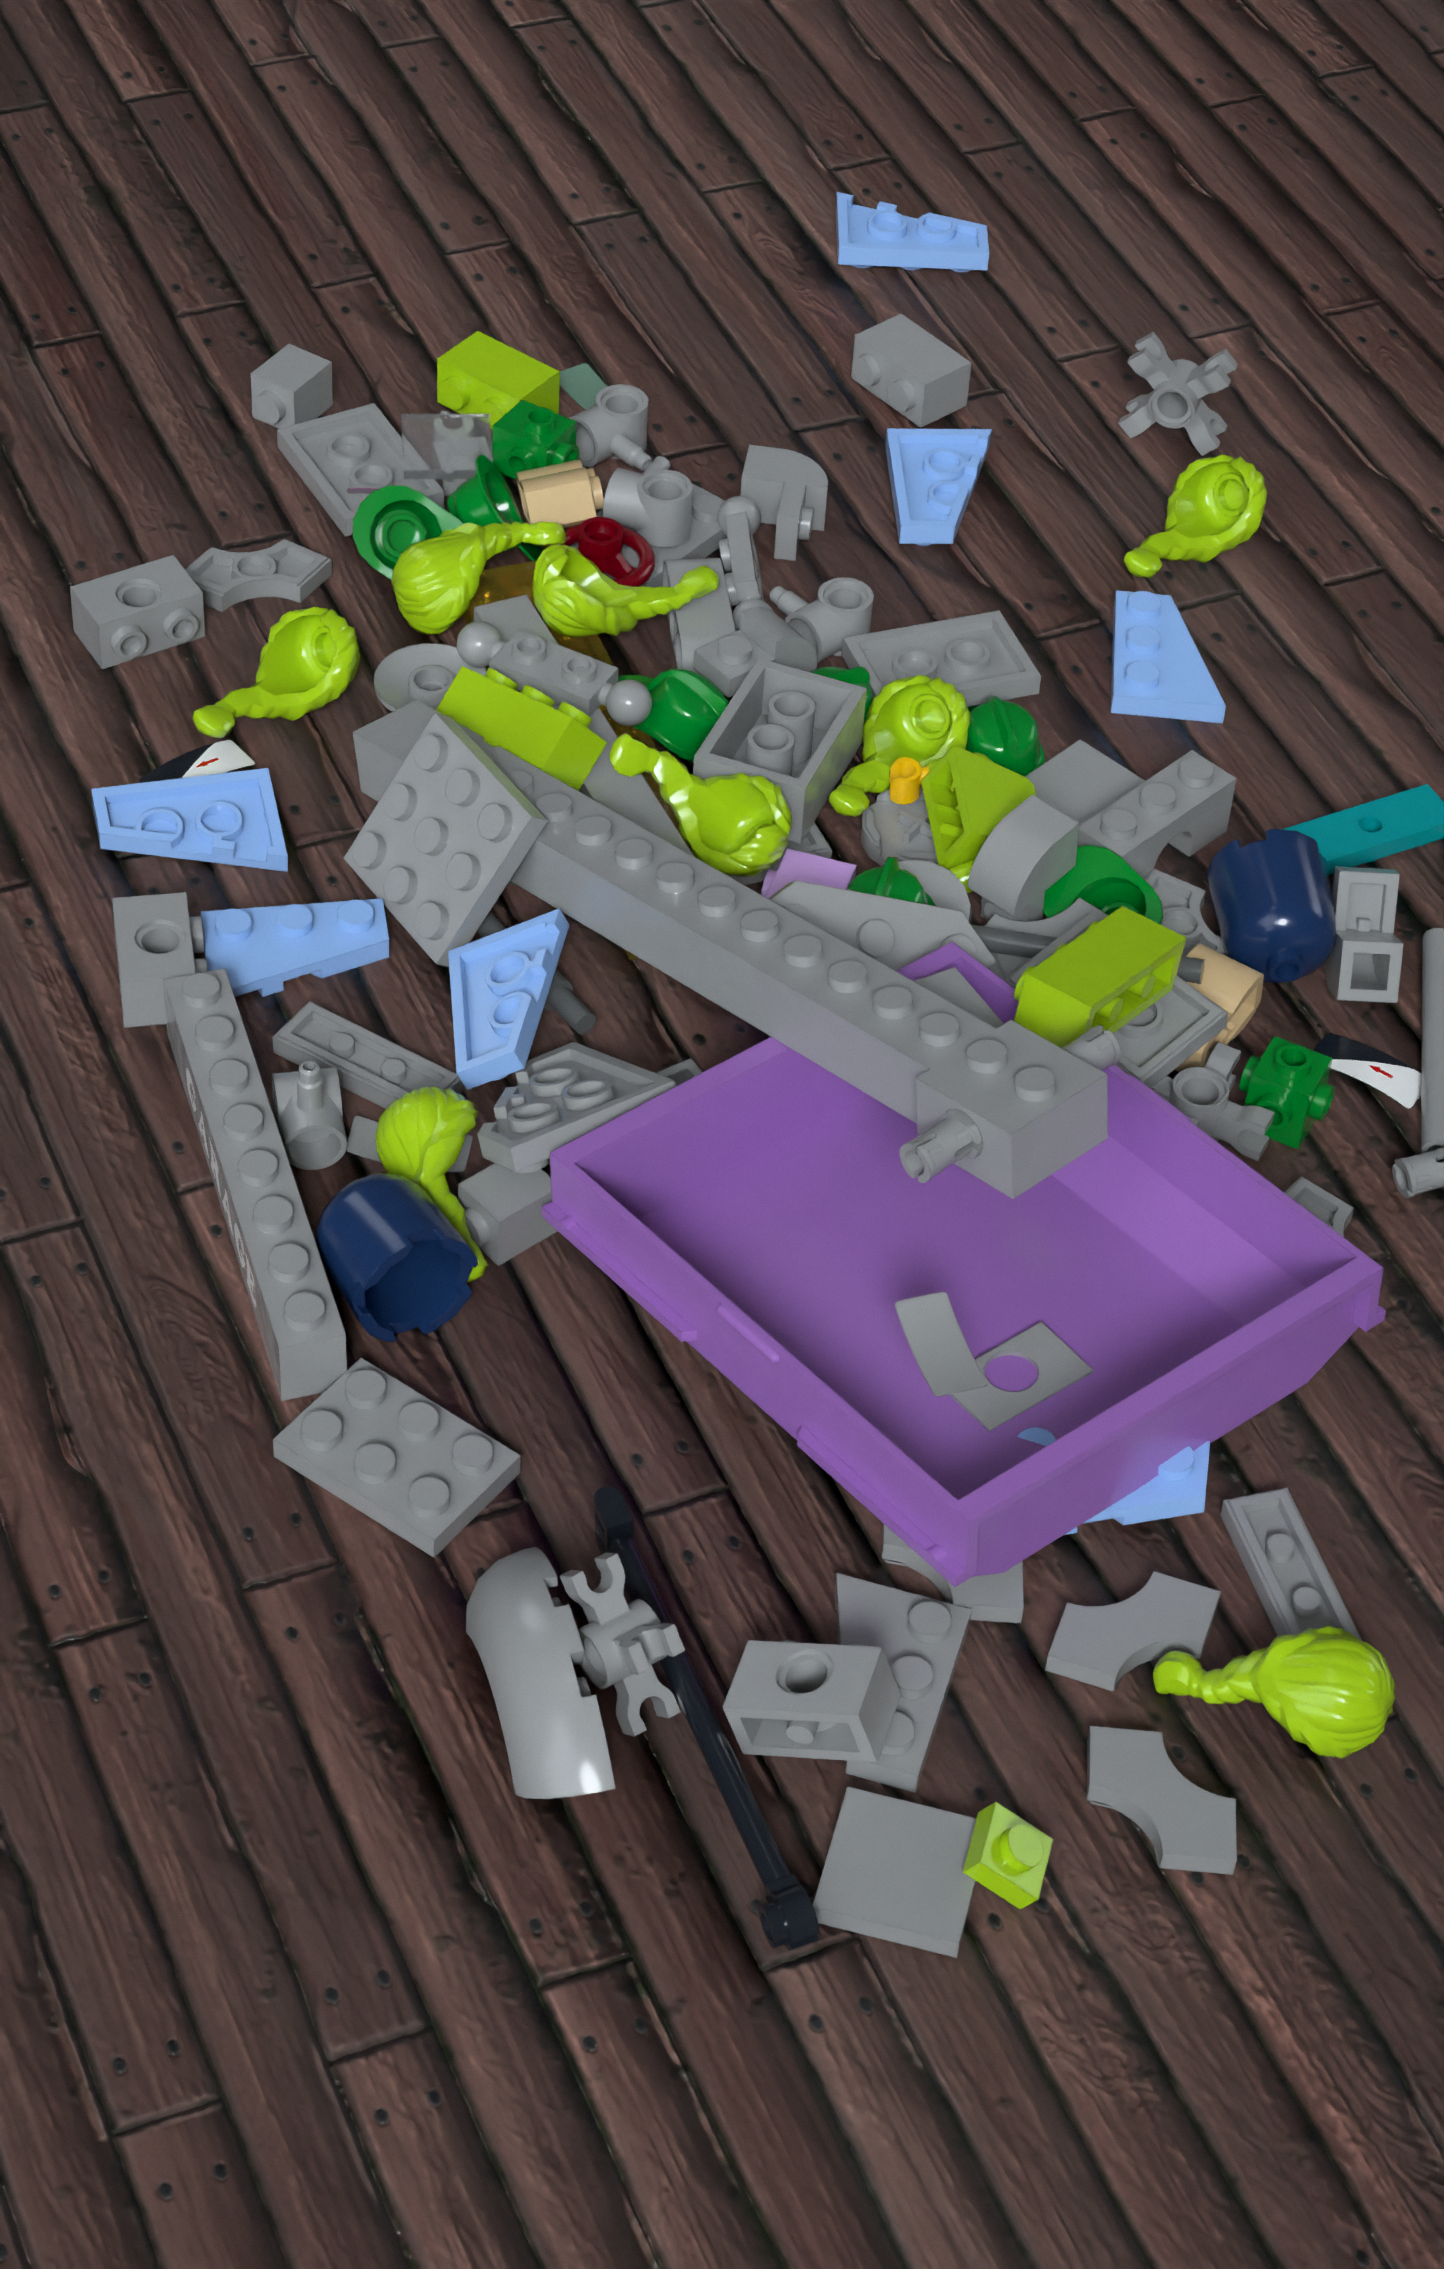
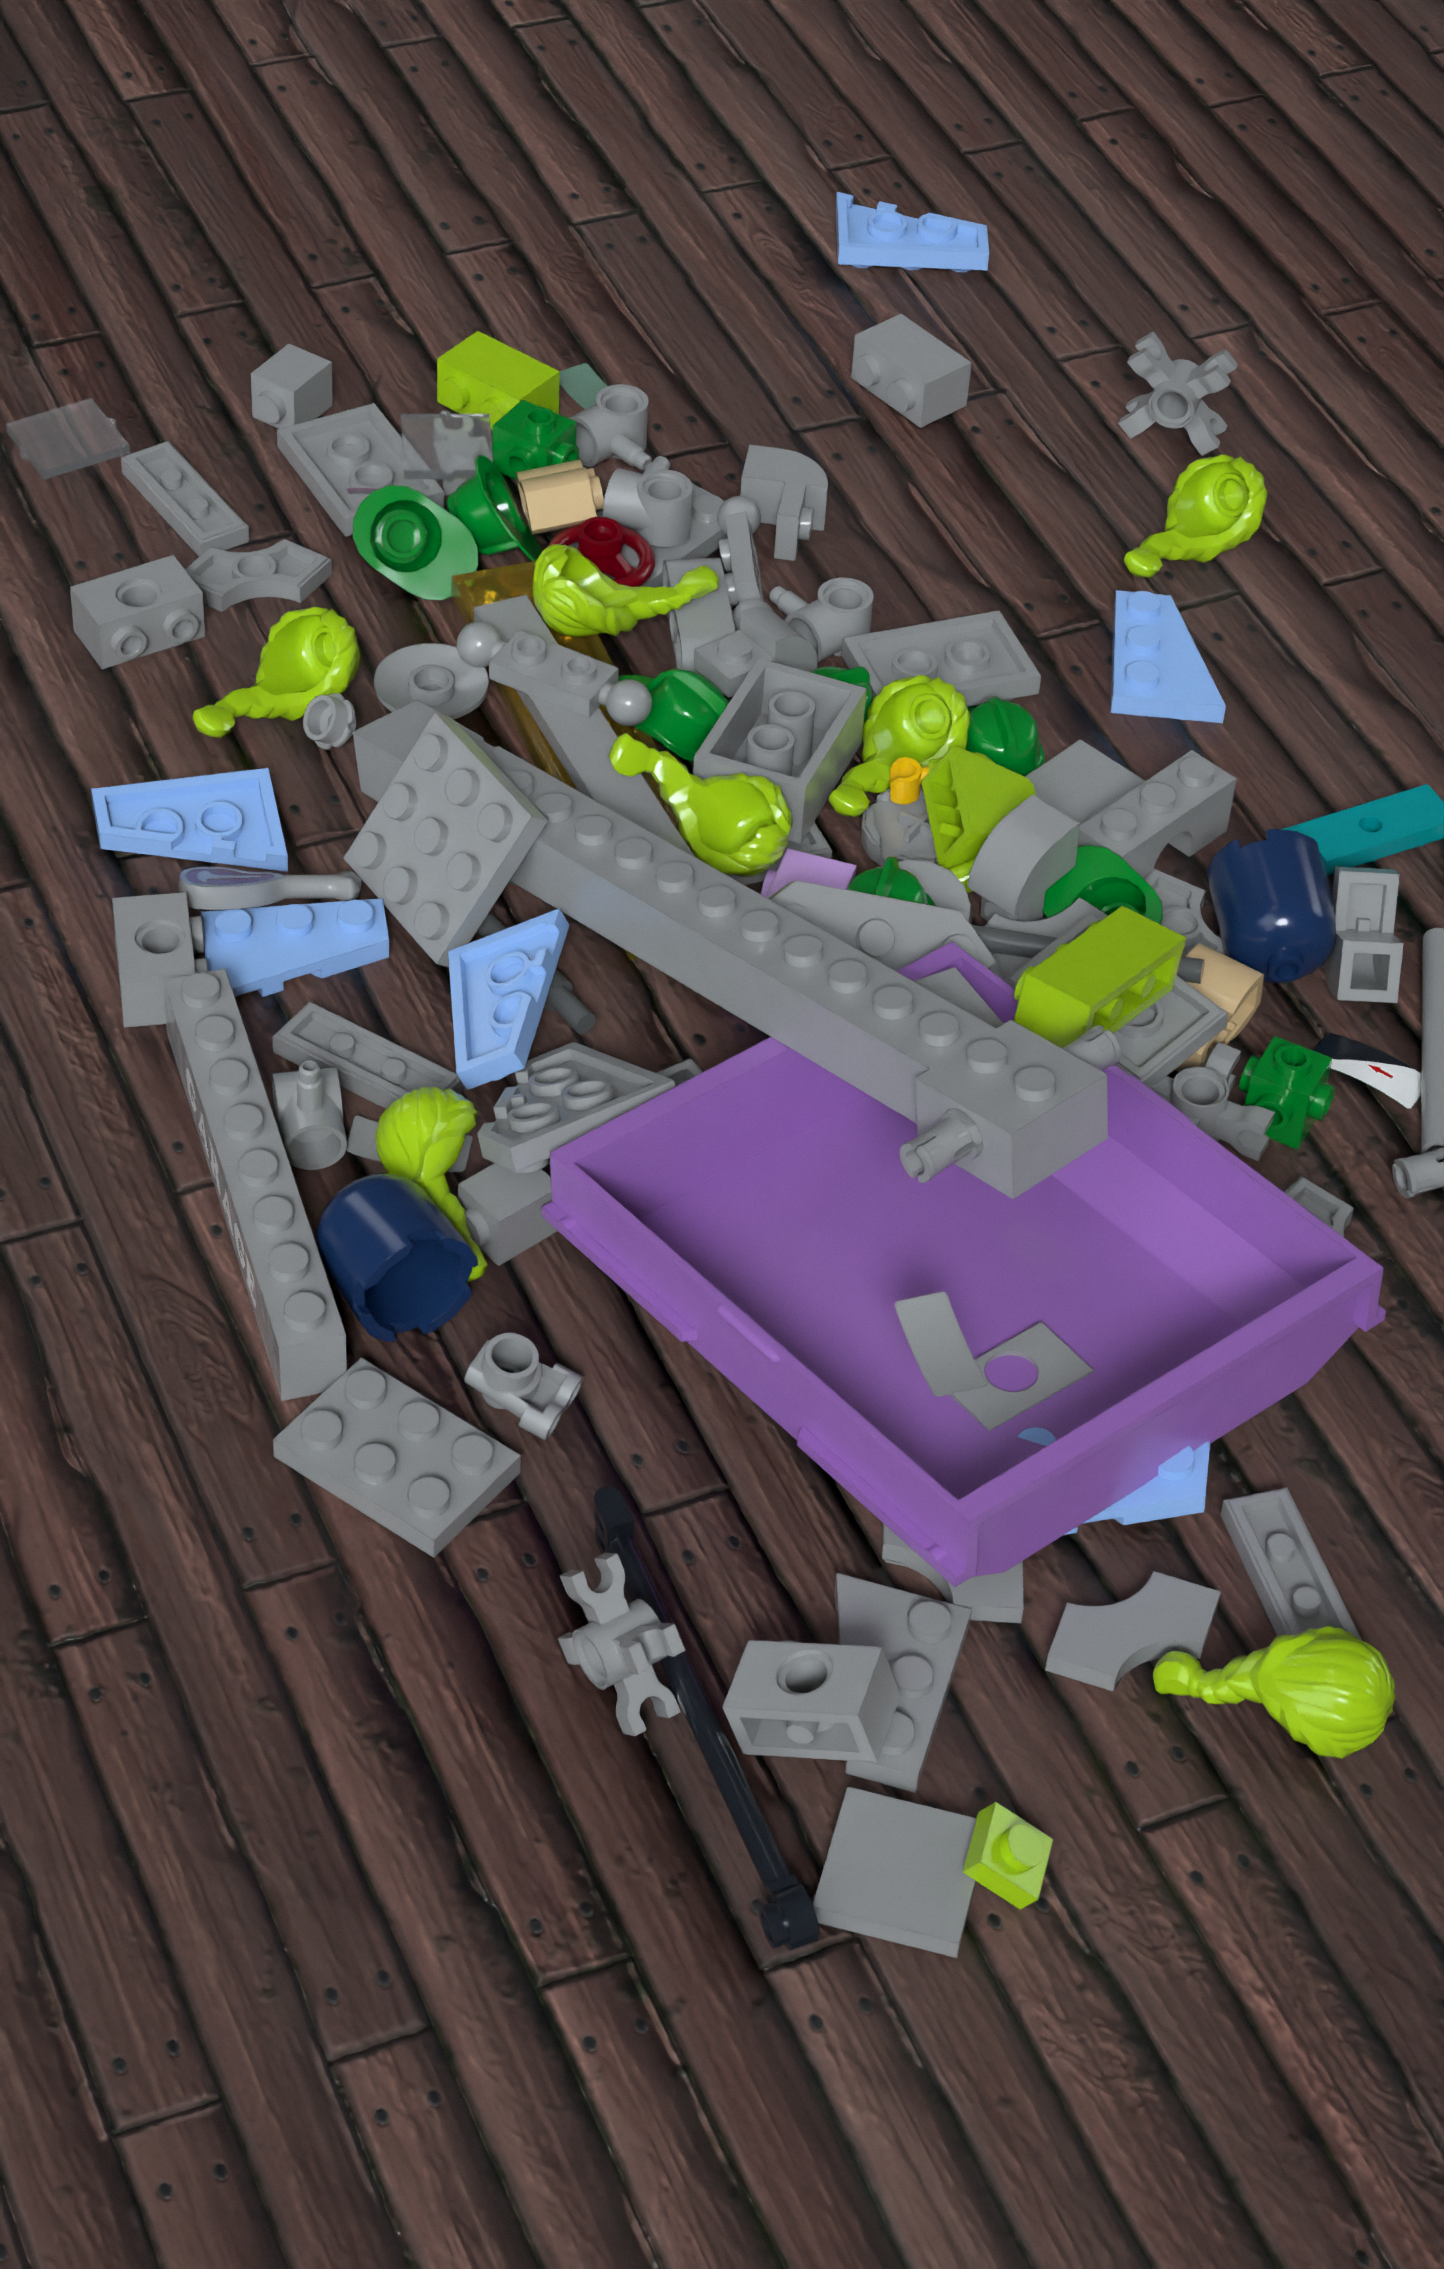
sticker [139,740,255,783] -> none
lime hair [392,521,566,635] -> none
lime brick [436,666,607,791] -> none
light grey brick [466,1547,615,1799] -> none
light blue wing [885,428,992,546] -> none
light grey tile [1087,1726,1237,1875] -> none
none -> clear piece [6,398,130,480]
none -> light grey tile [121,441,249,557]
none -> light grey piece [178,867,362,910]
none -> light grey plate [303,693,356,750]
none -> light grey plate [464,1333,584,1441]

